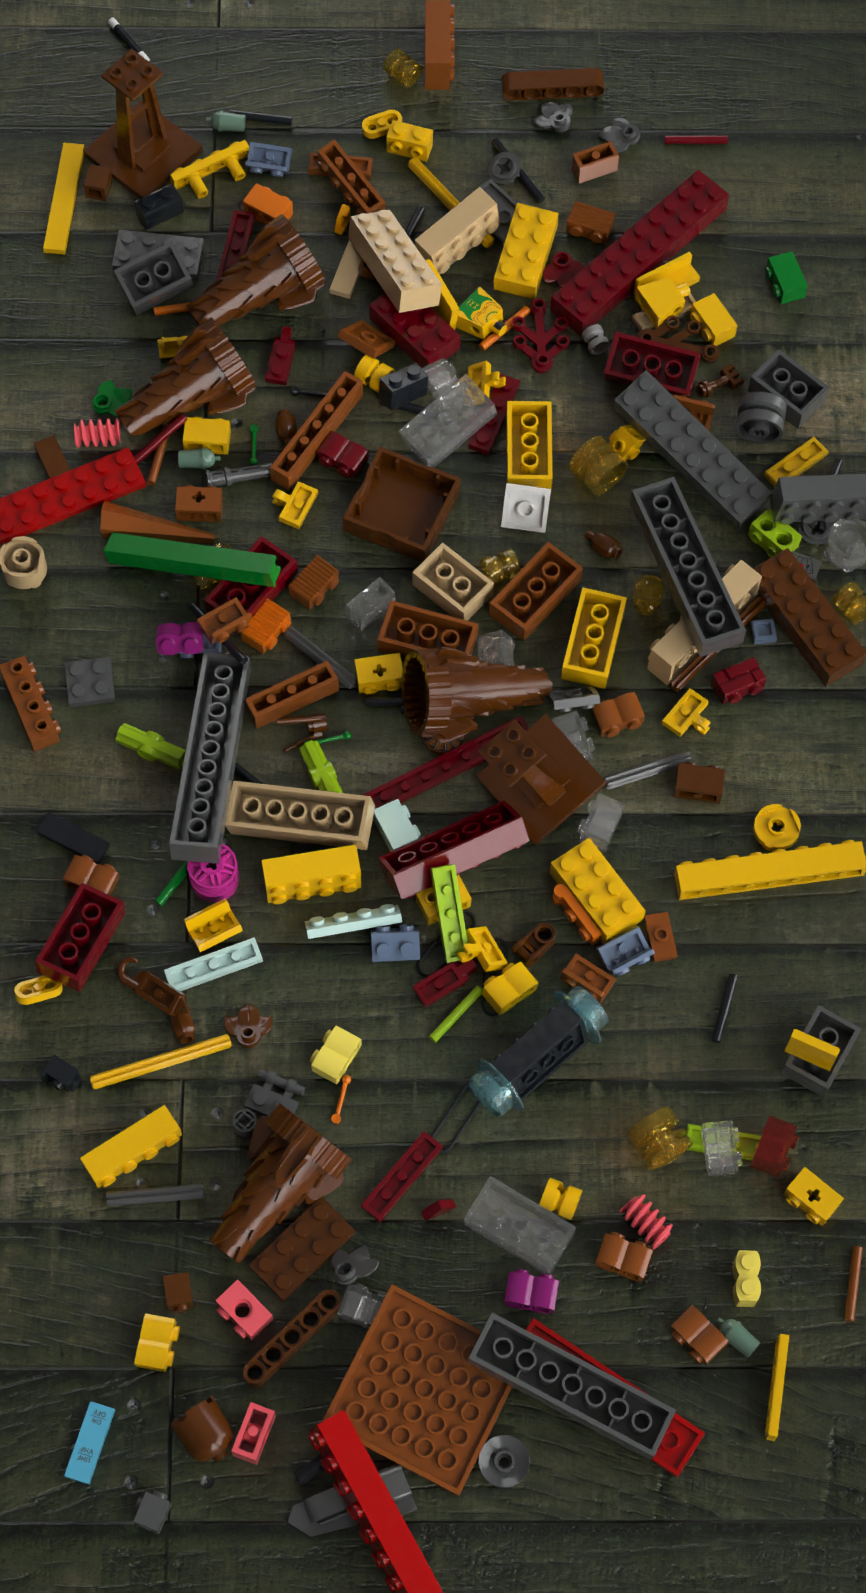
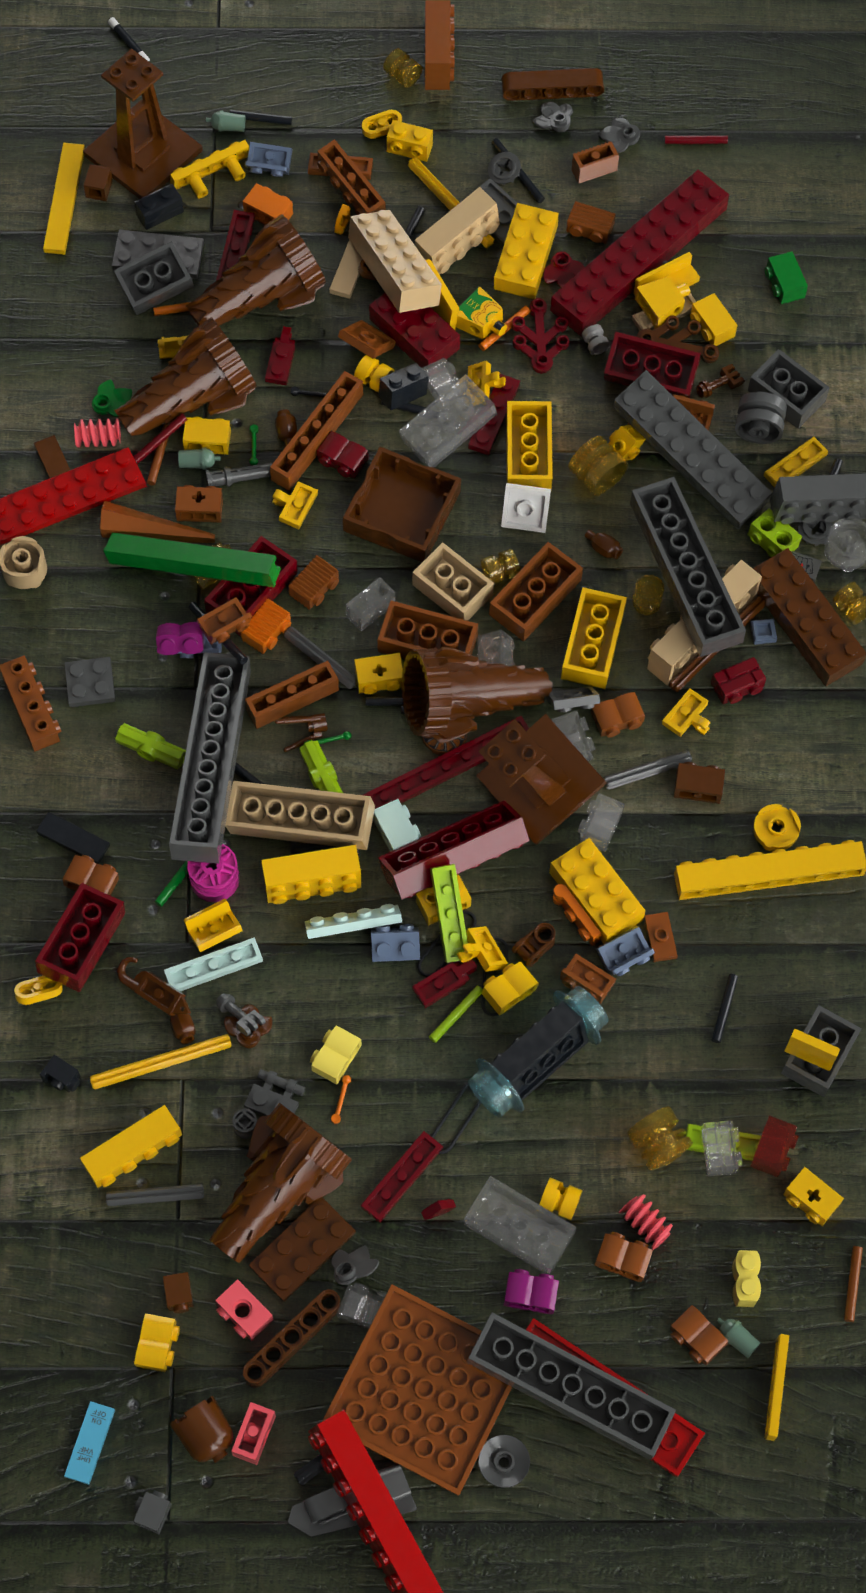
none -> dark grey hinge [216,993,266,1036]

